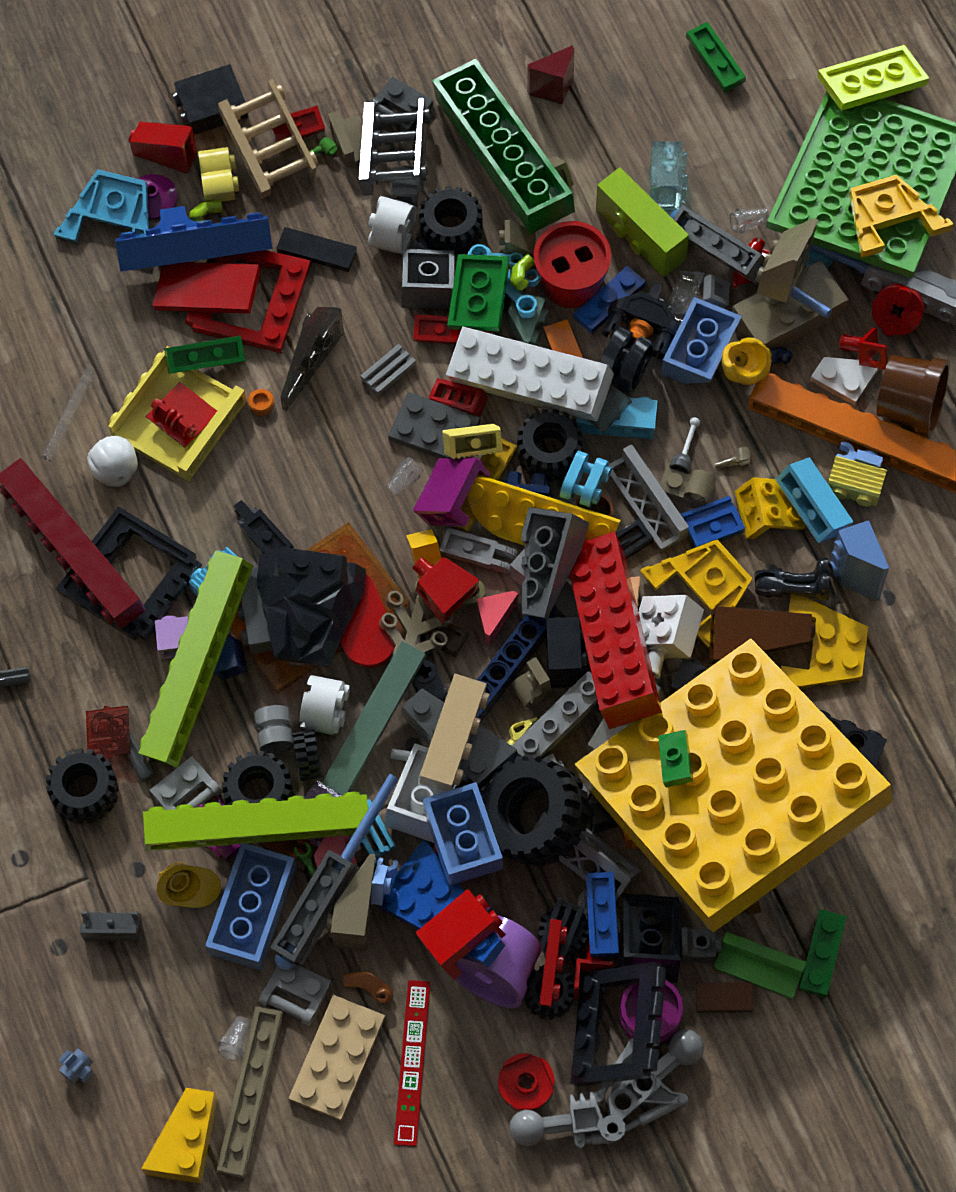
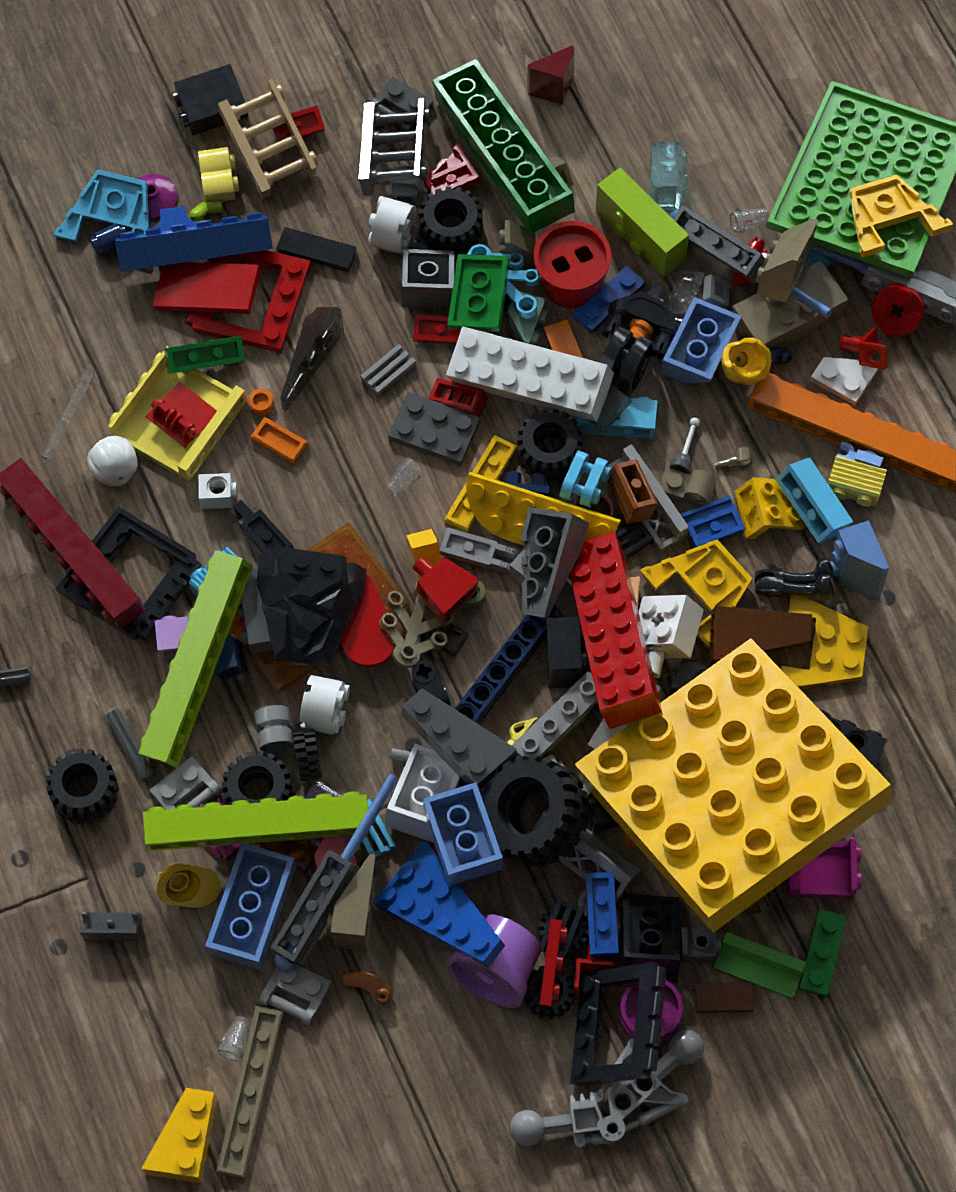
sand blue gear [58,1048,93,1084] -> none
clear red piece [86,706,131,759] -> none
red slope [128,121,197,174] -> none
tan plate [288,995,385,1122] -> none
bright green hand [294,842,316,877] -> none
bright green hand [309,137,338,156] -> none
sand green tile [321,641,427,796] -> none
dark tan panel [328,111,363,167] -> none
light blue plate [371,858,398,905] -> none
red sticker [394,980,430,1146] -> none
magenta panel [413,457,490,527] -> none
red panel [416,889,506,980] -> none
tan brick [419,673,489,791] -> none
light yellow brick [442,424,503,459] -> none
coral slope [477,591,518,645] -> none
red plate [498,1053,555,1112] -> none
lime arm [510,254,535,291] -> none
dark tan plate [511,658,552,709] -> none
green plate [658,730,693,788] -> none
green plate [686,21,746,93] -> none
neon yellow plate [817,45,929,111] -> none
reddish brown piece [876,355,950,437] -> none
none -> dark blue brick [89,223,127,257]
none -> white brick [199,473,238,509]
none -> orange tile [250,417,309,465]
none -> wing [424,144,480,195]
none -> dark orange brick [607,459,658,524]
none -> dark pink panel [787,837,862,898]

